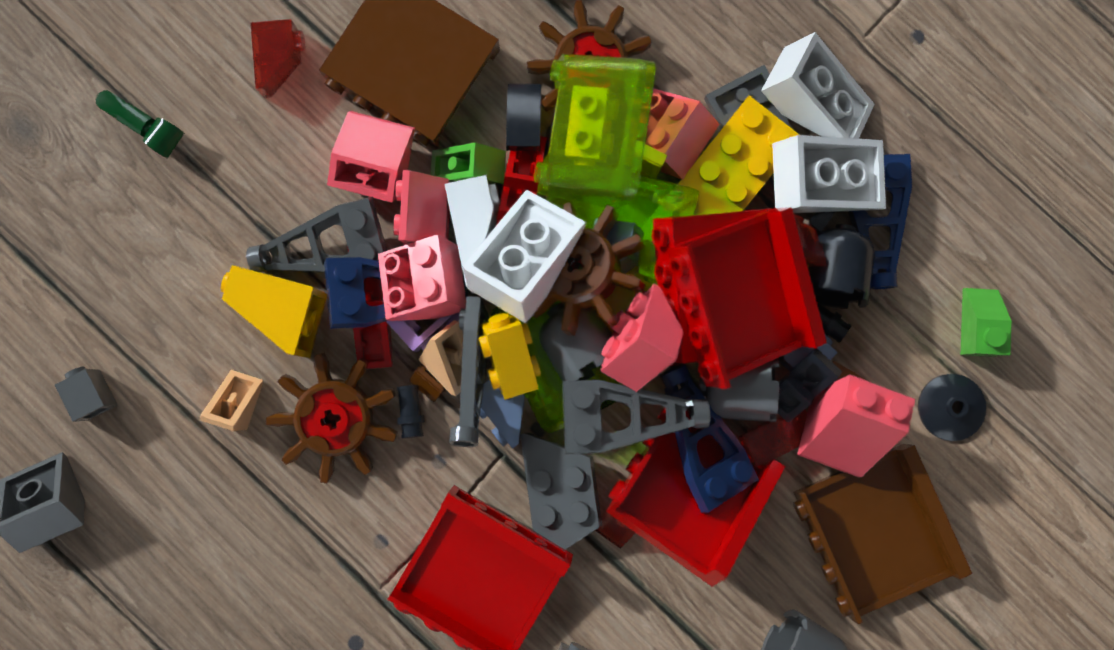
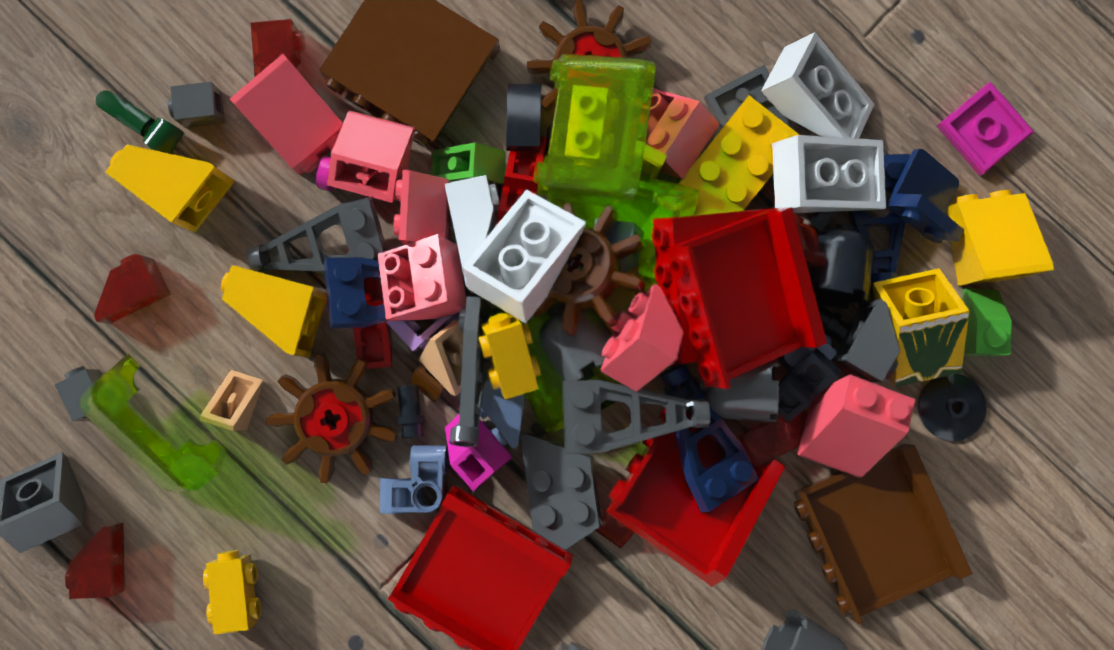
none -> clear red slope [65,522,125,599]
none -> clear neon green windscreen [80,353,227,493]
none -> clear red slope [94,254,171,324]
none -> yellow slope [105,144,235,233]
none -> dark grey brick [168,82,225,128]
none -> yellow brick [203,550,261,635]
none -> coral slope [230,54,343,176]
none -> dark pink tile [316,156,335,192]
none -> sand blue piece [380,445,449,514]
none -> dark pink slope [445,413,513,491]
none -> dark grey slope [830,299,900,382]
none -> yellow slope [873,268,969,387]
none -> dark blue bracket [886,149,964,243]
none -> dark pink tile [937,82,1034,176]
none -> yellow slope [946,189,1054,286]

